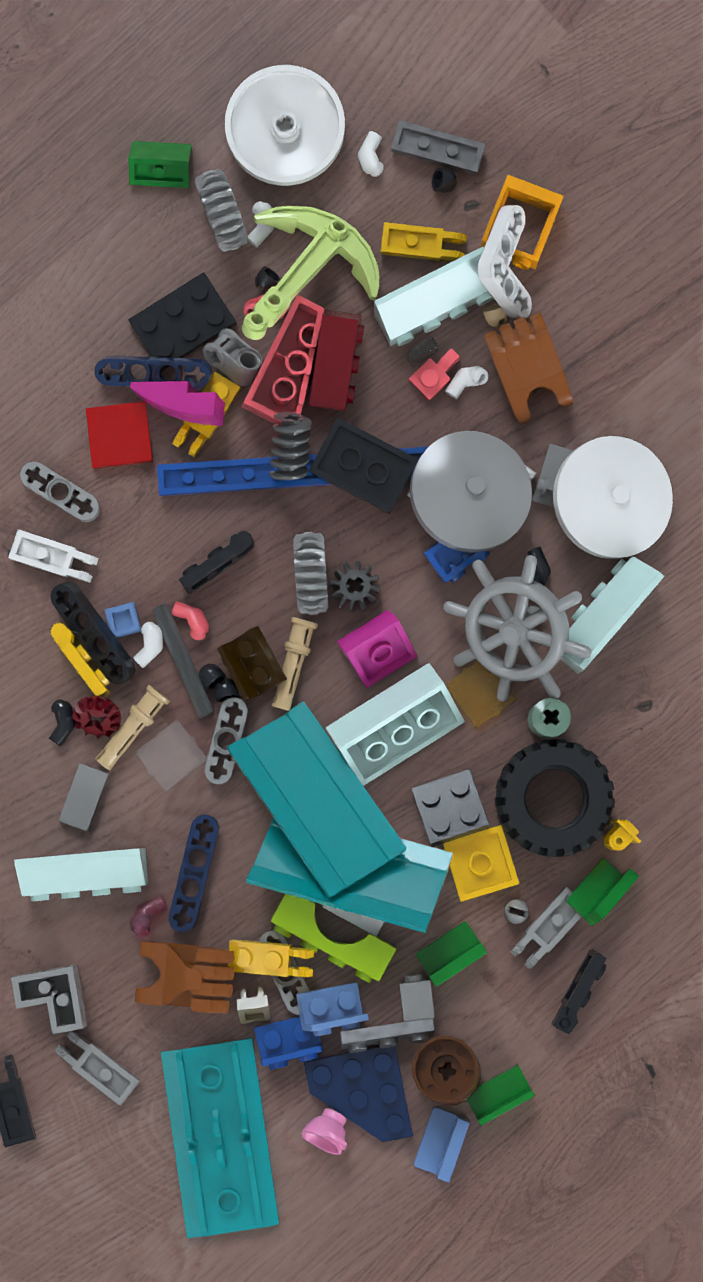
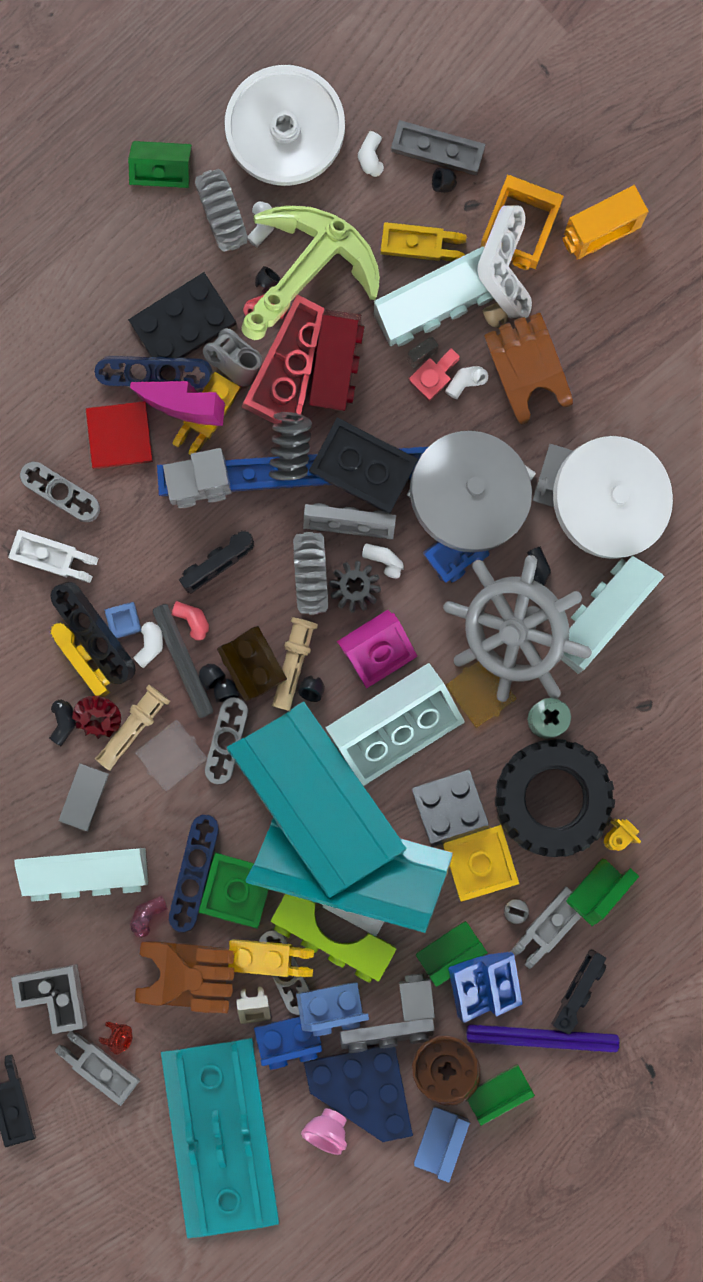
none -> clear red plate [99,1022,133,1055]
none -> light grey brick [163,448,232,508]
none -> green plate [199,853,269,929]
none -> black hinge [298,676,325,702]
none -> light grey plate [303,503,396,539]
none -> white arm [362,543,404,579]
none -> blue slope [449,952,523,1023]
none -> dark purple axle [466,1025,620,1053]
none -> light orange window [563,185,649,260]

